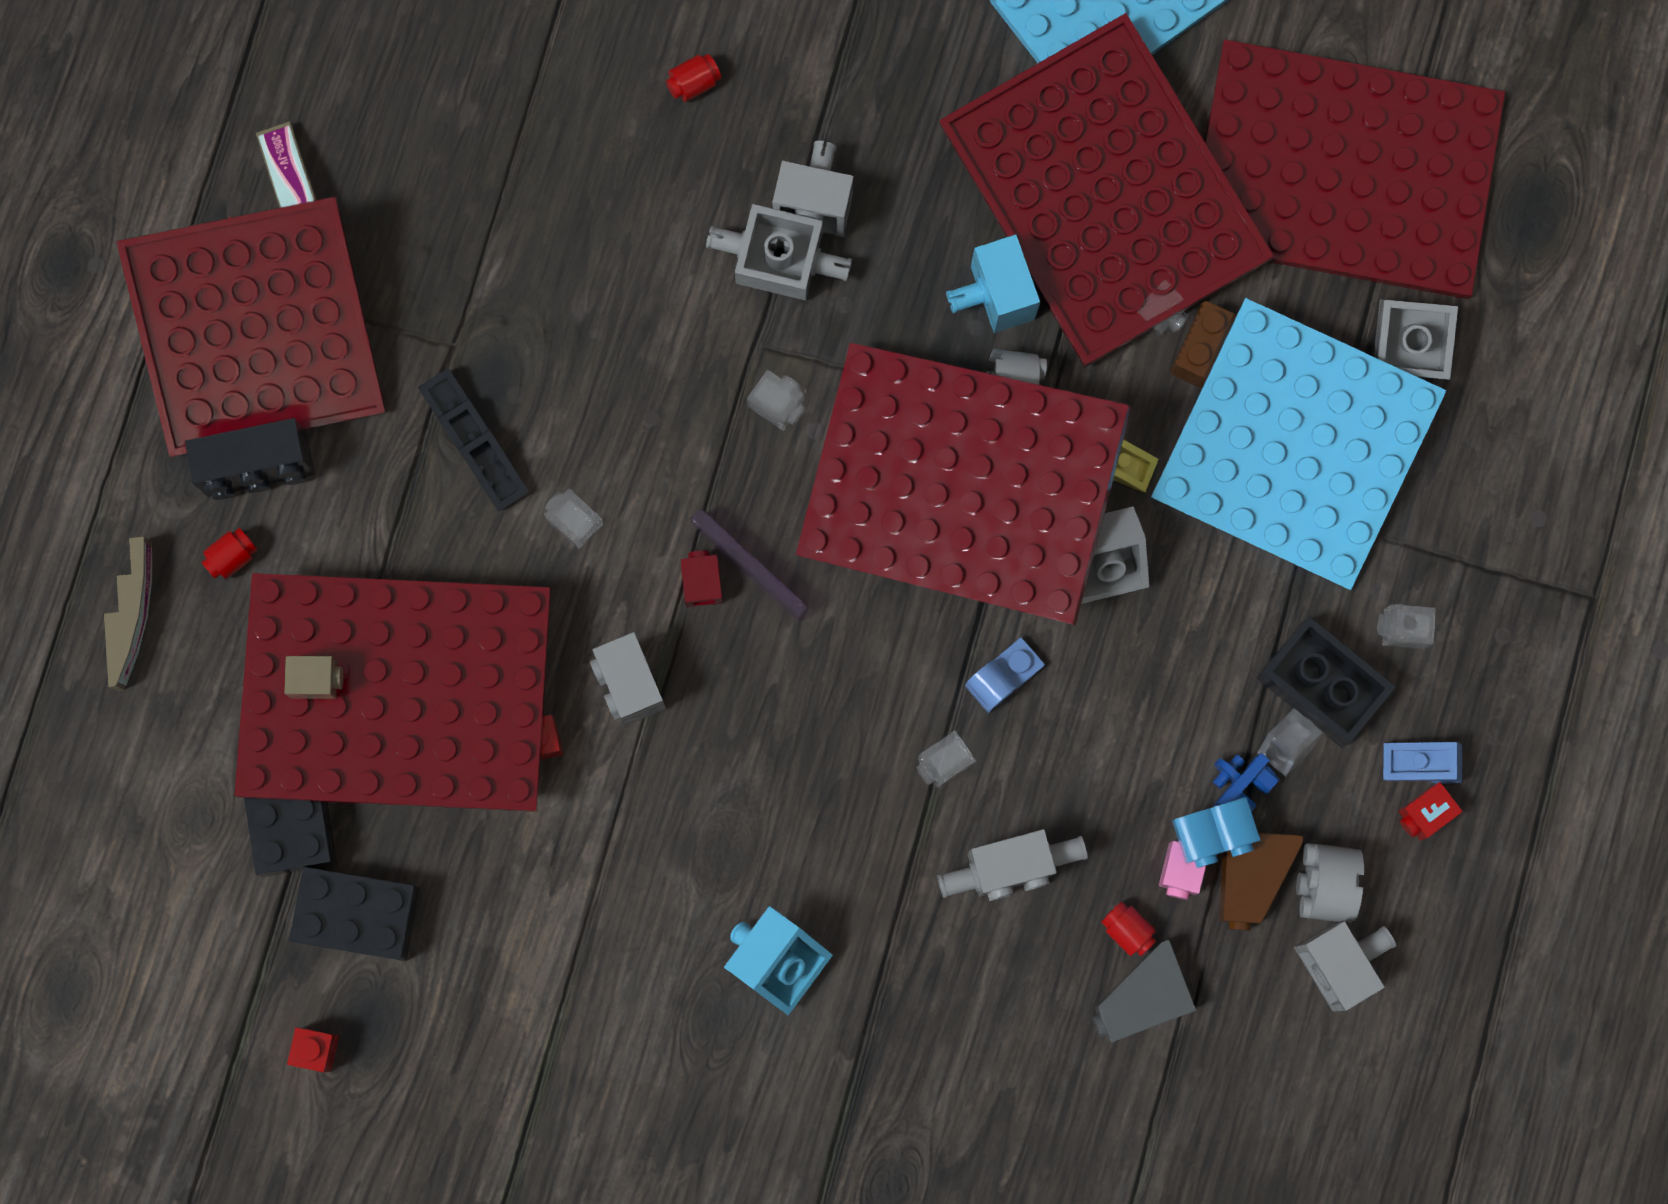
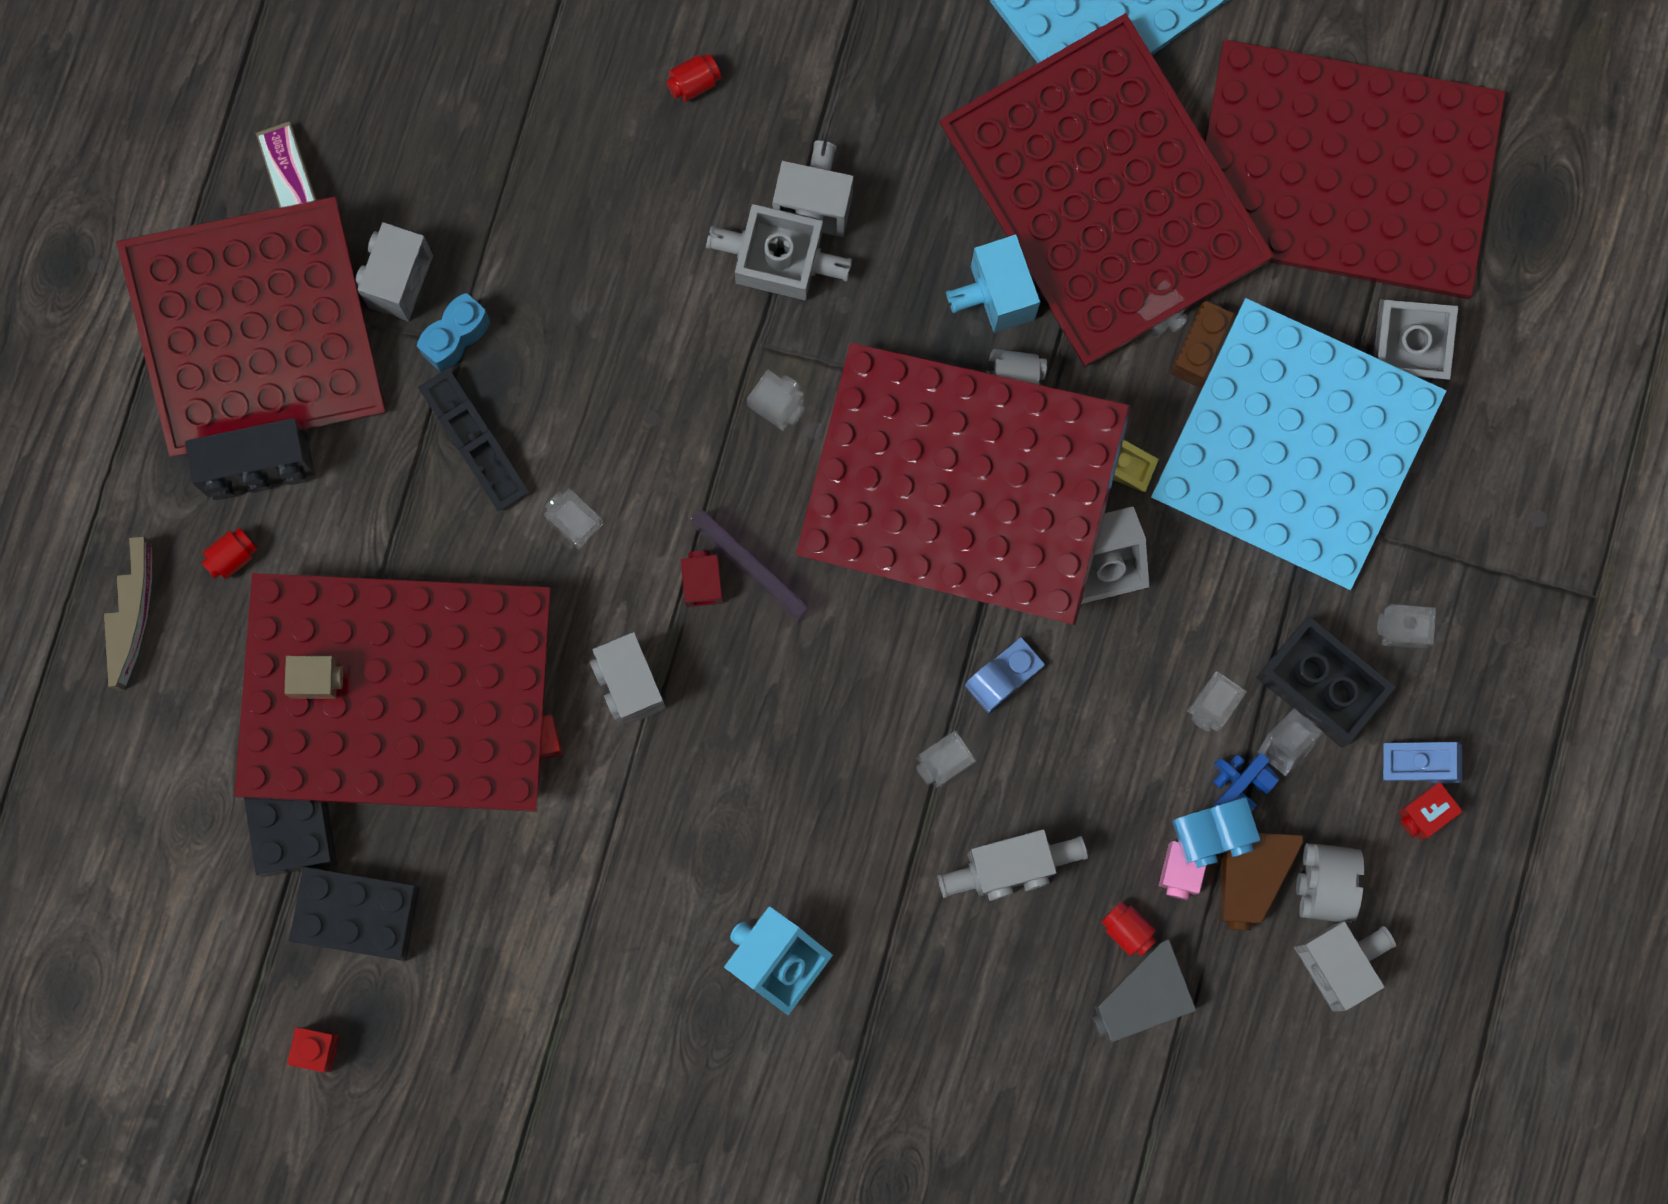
none -> light grey brick [355,222,433,322]
none -> dark azure brick [417,293,490,372]
none -> clear brick [1187,671,1247,732]

